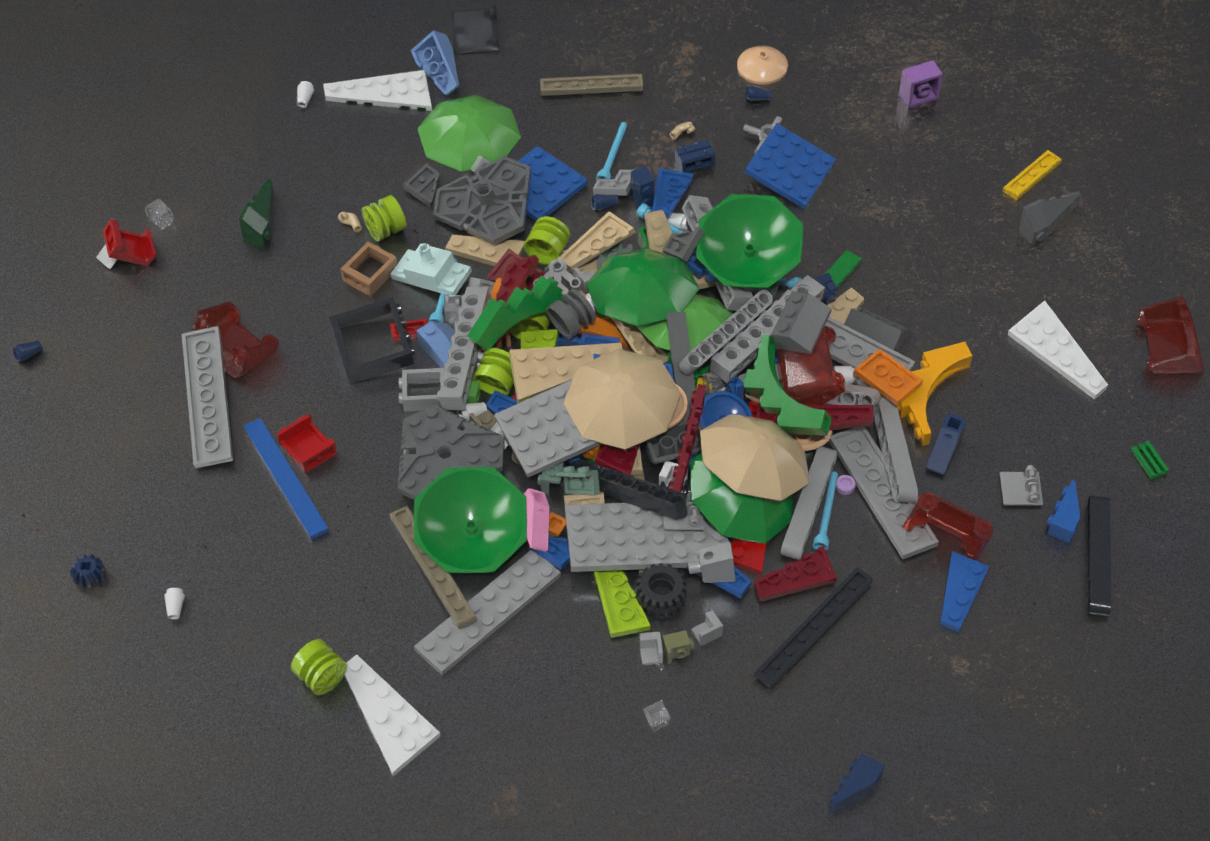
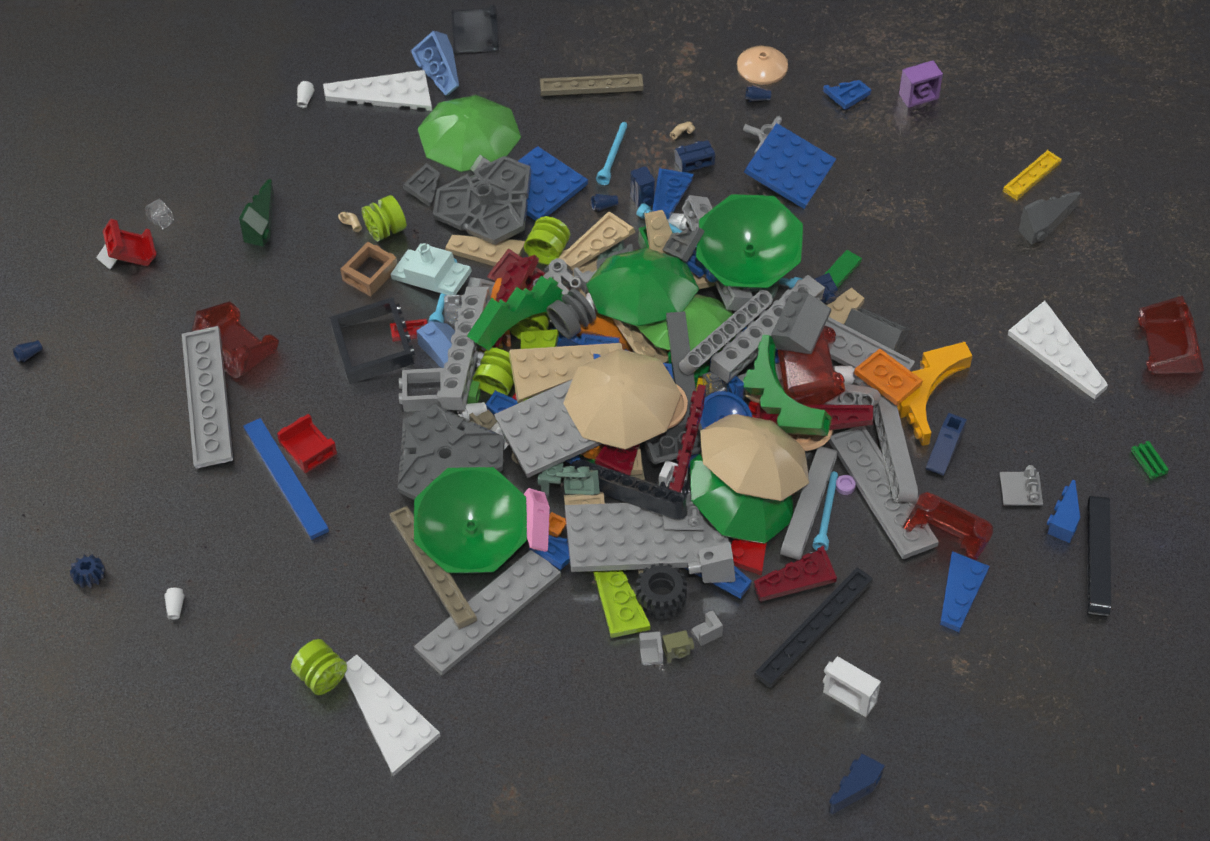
light grey plate [593,170,633,196] -> none
clear brick [643,700,671,732] -> none
none -> blue wing [823,80,871,110]
none -> white window [823,656,881,717]

